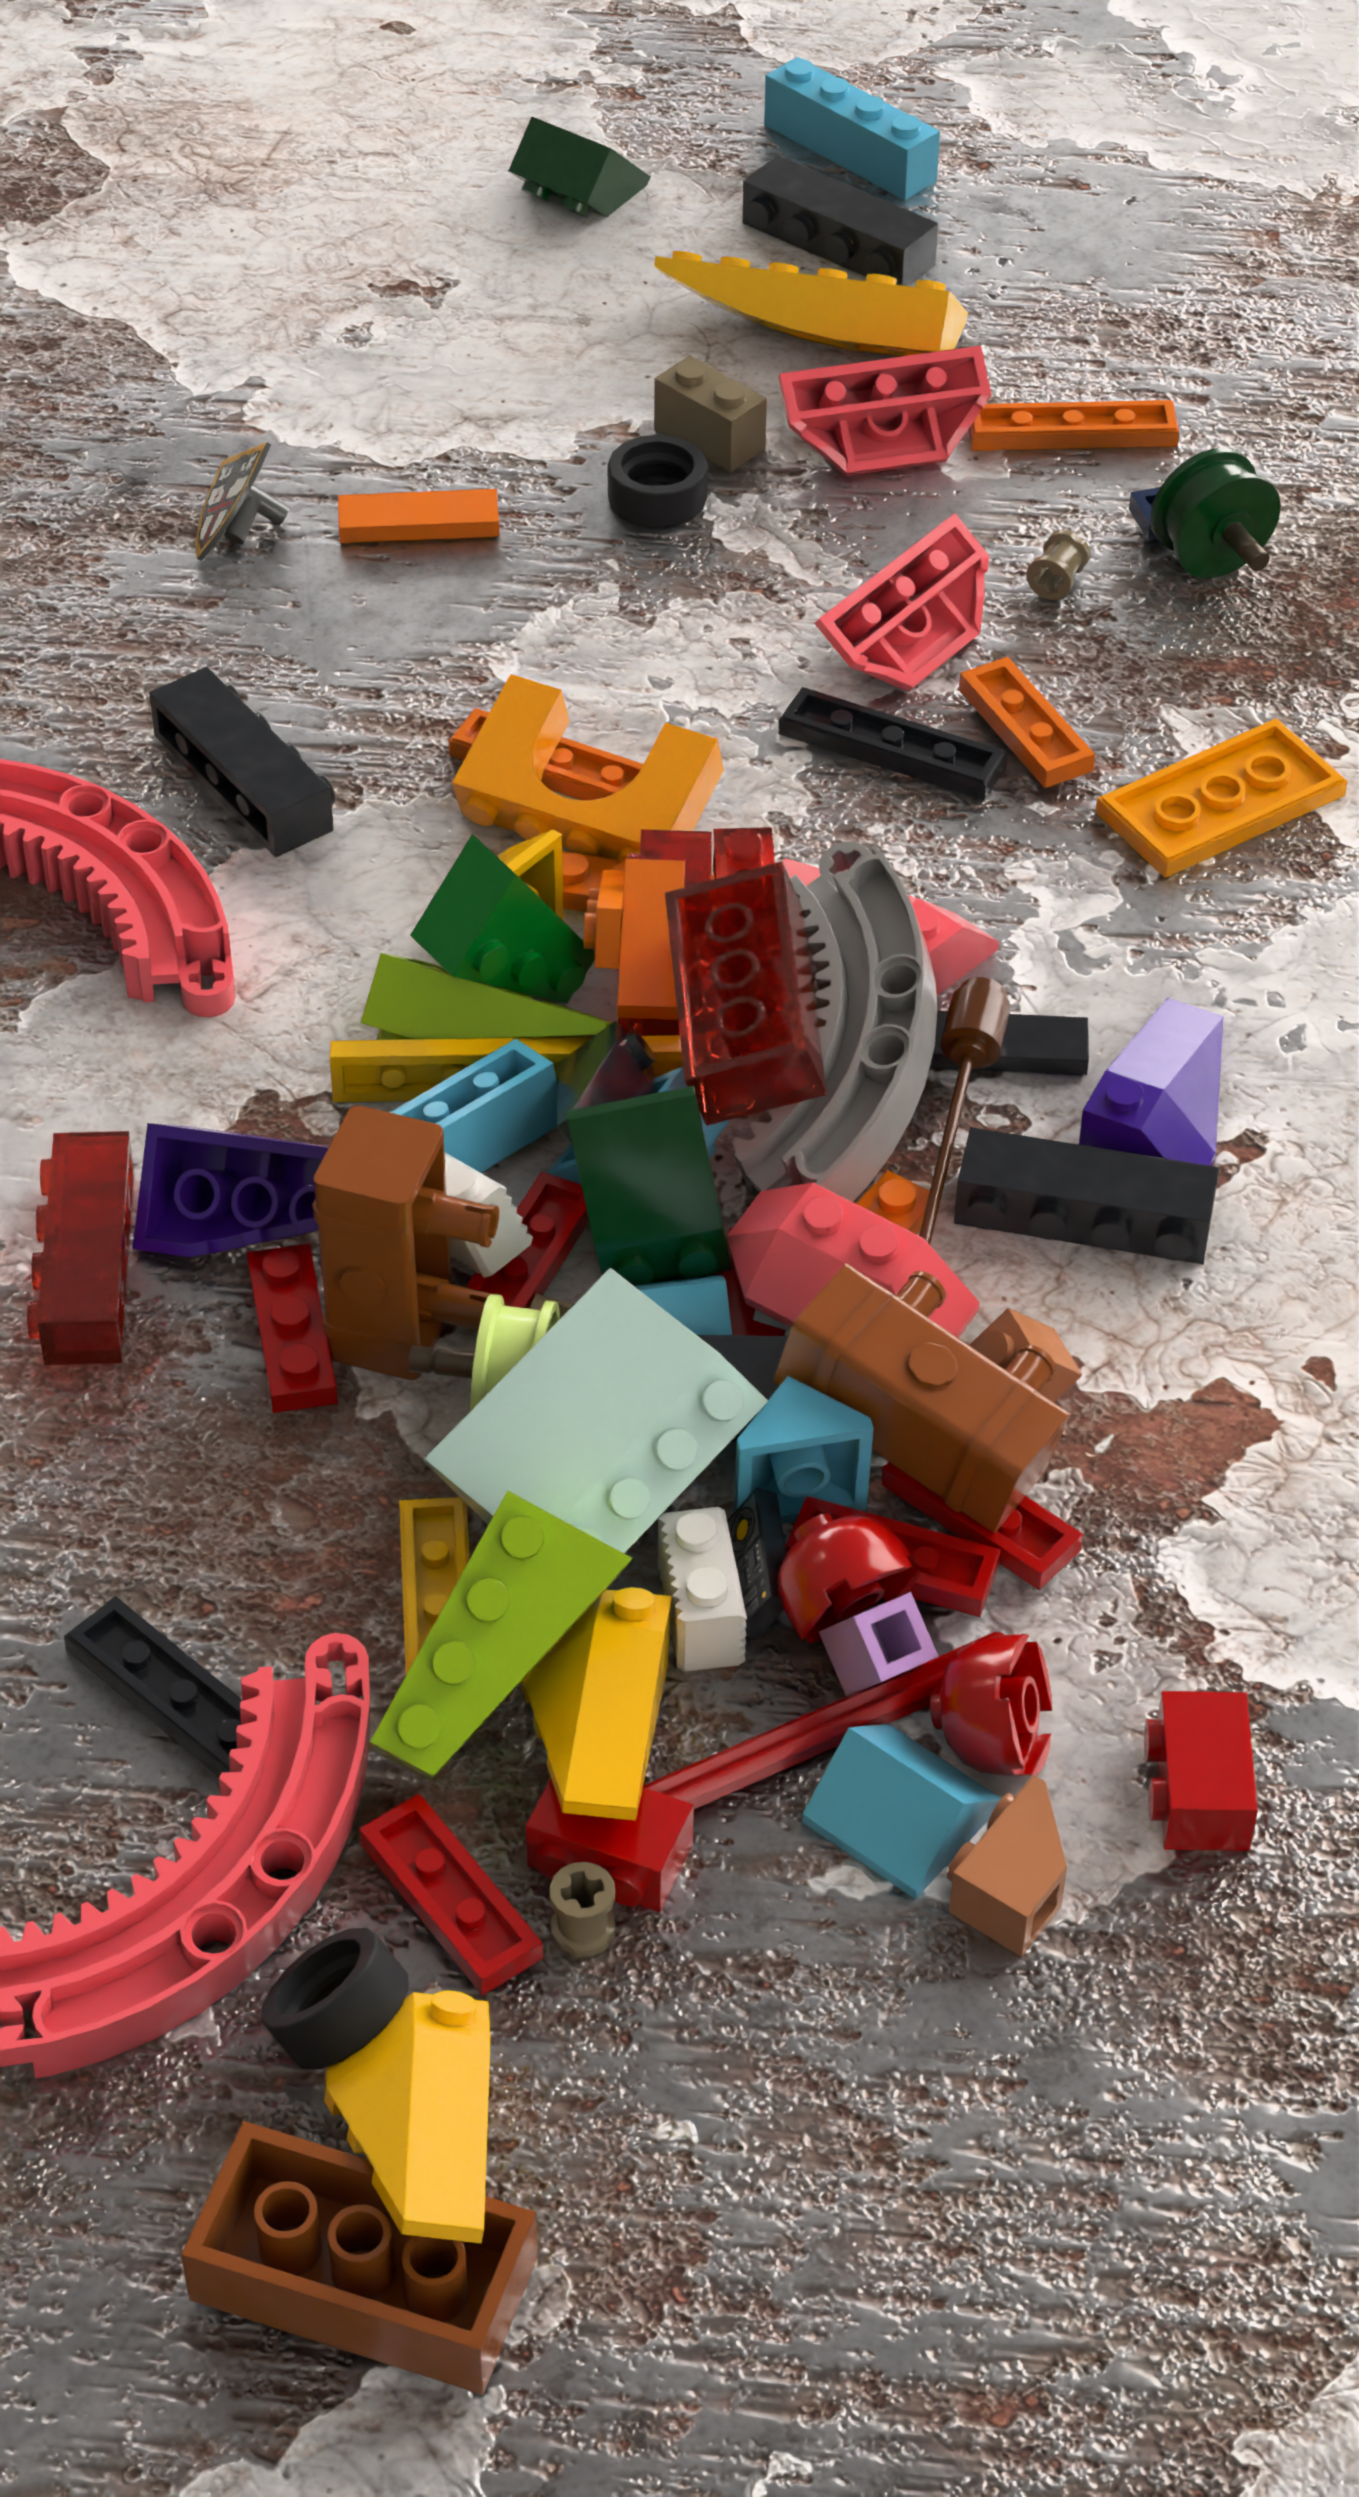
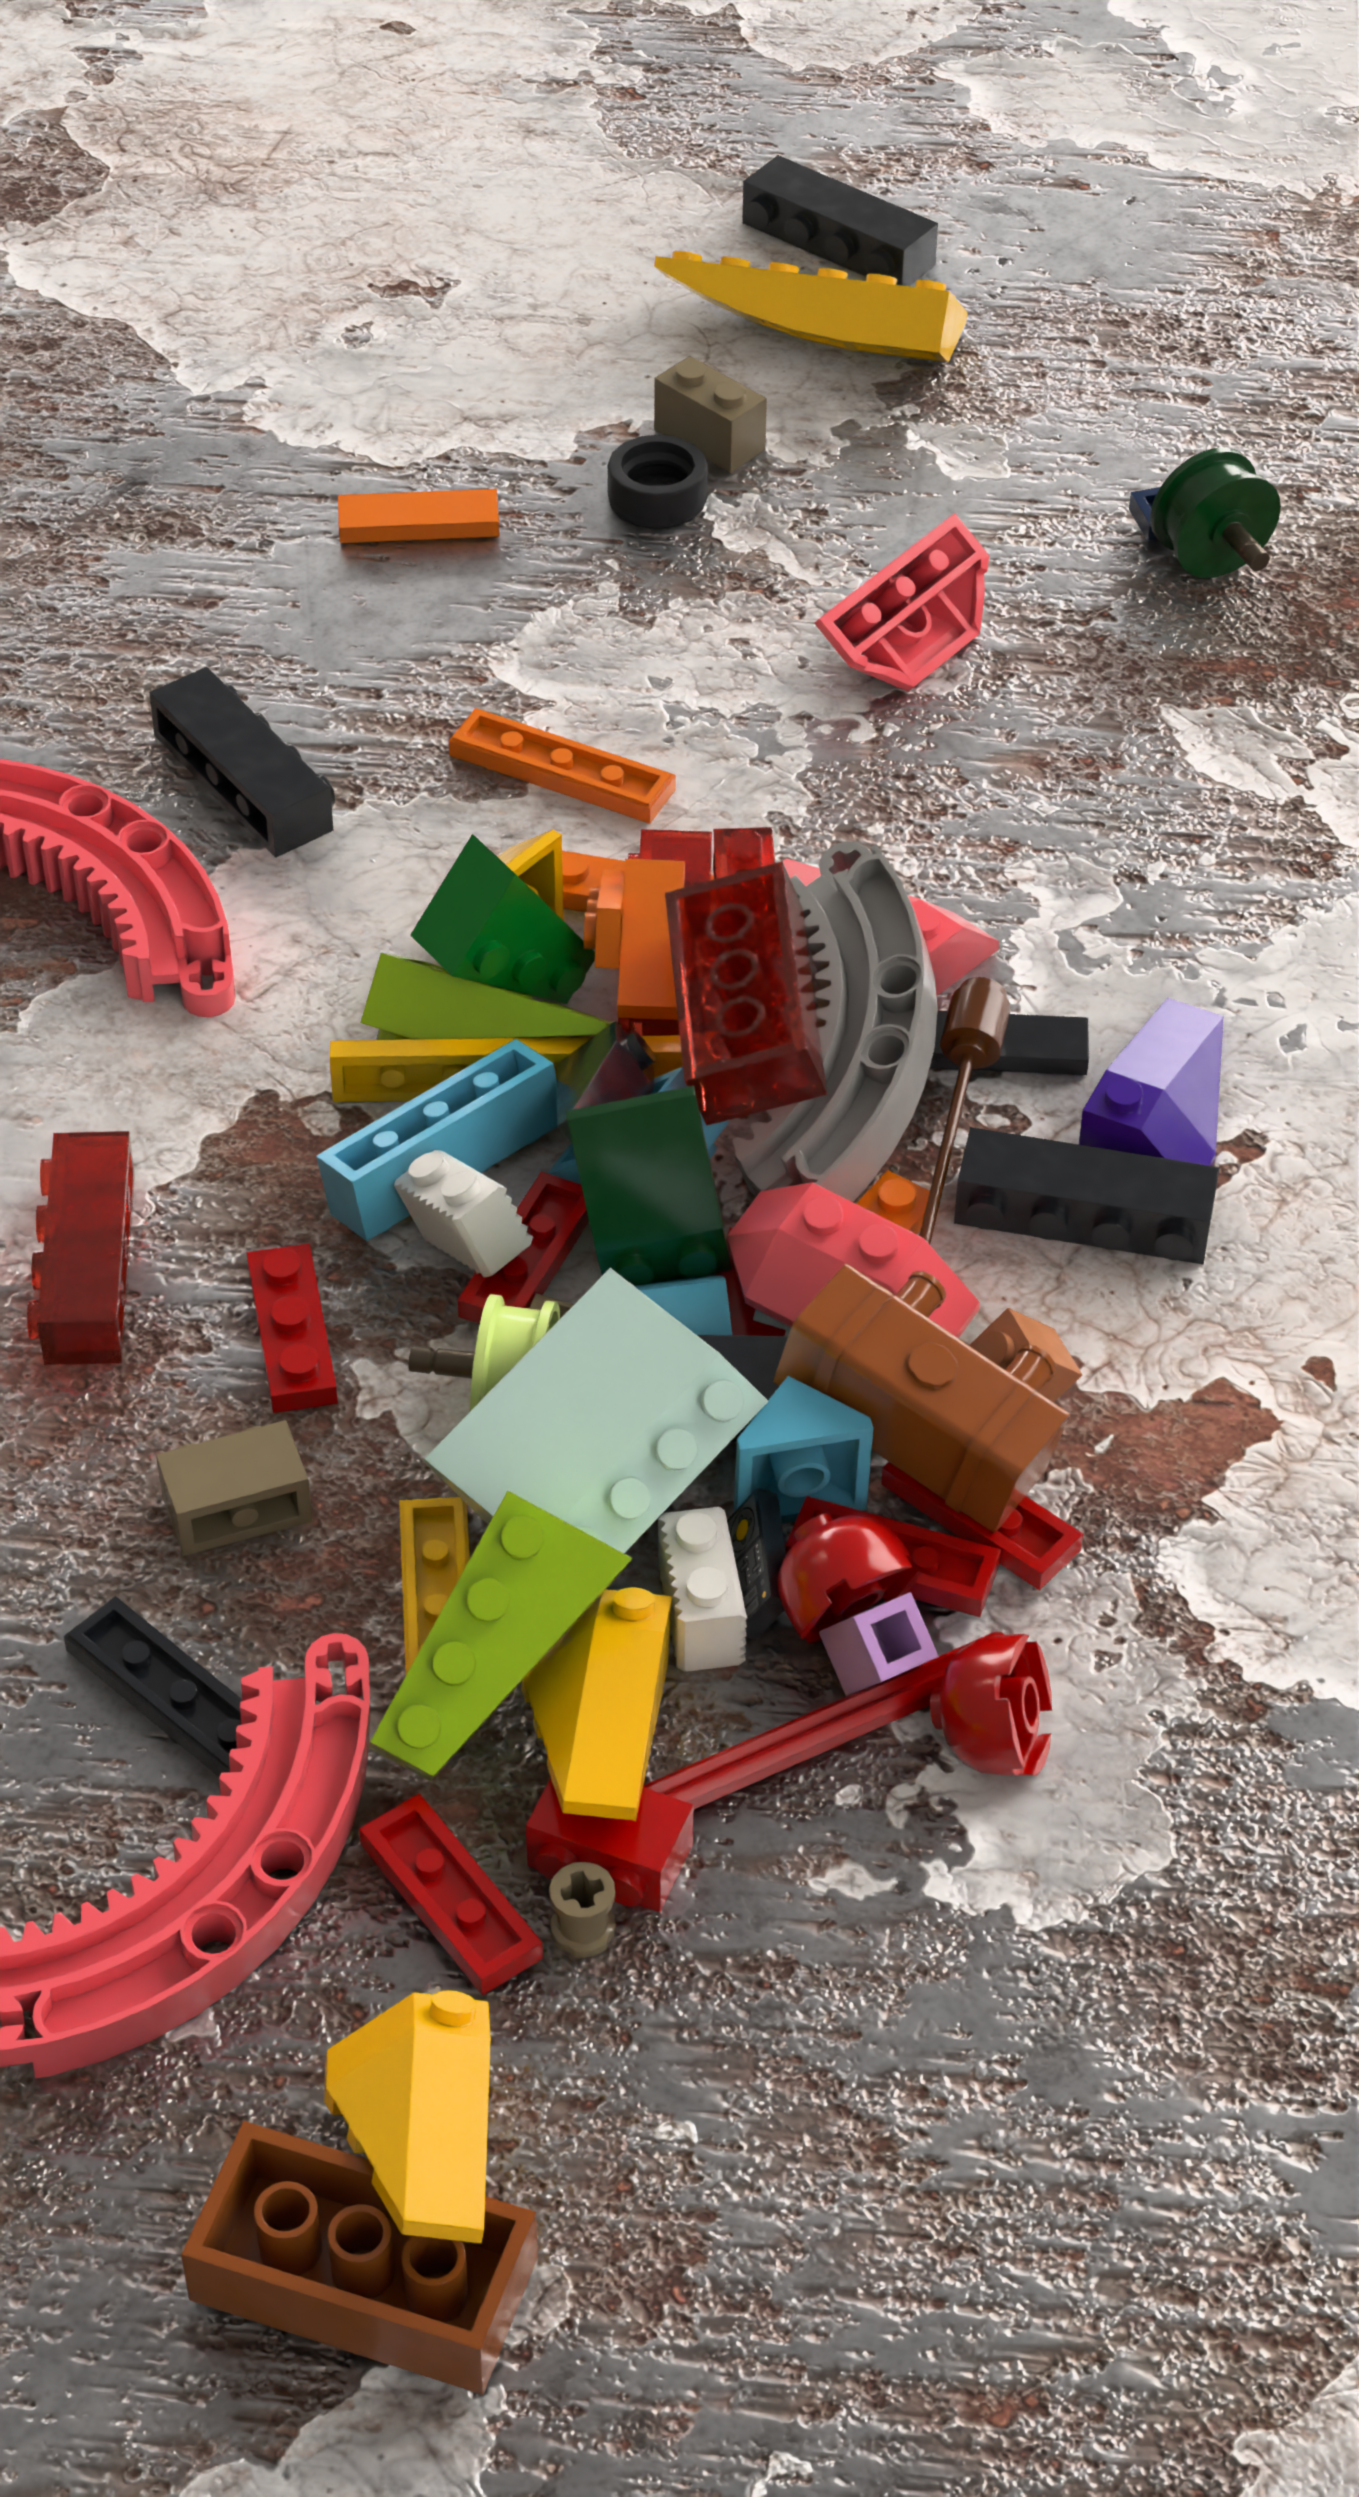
dark purple wedge [132,1123,329,1257] -> none
shield [195,442,289,561] -> none
black tyre [261,1928,409,2069] -> none
dark orange piece [313,1105,500,1380] -> none
light orange arch [452,674,724,863] -> none
dark green slope [508,117,651,218] -> none
medium azure brick [764,57,940,201] -> none
coral wedge [778,346,992,477] -> none
black tile [778,687,1008,800] -> none
medium azure slope [802,1724,1001,1900] -> none
nougat slope [947,1775,1067,1957] -> none
orange plate [959,657,1095,788] -> none
orange tile [968,400,1179,451] -> none
dark tan bush [1026,529,1091,600] -> none
light orange tile [1096,718,1348,878] -> none
red brick [1144,1691,1258,1851] -> none
none -> dark tan brick [156,1420,313,1556]

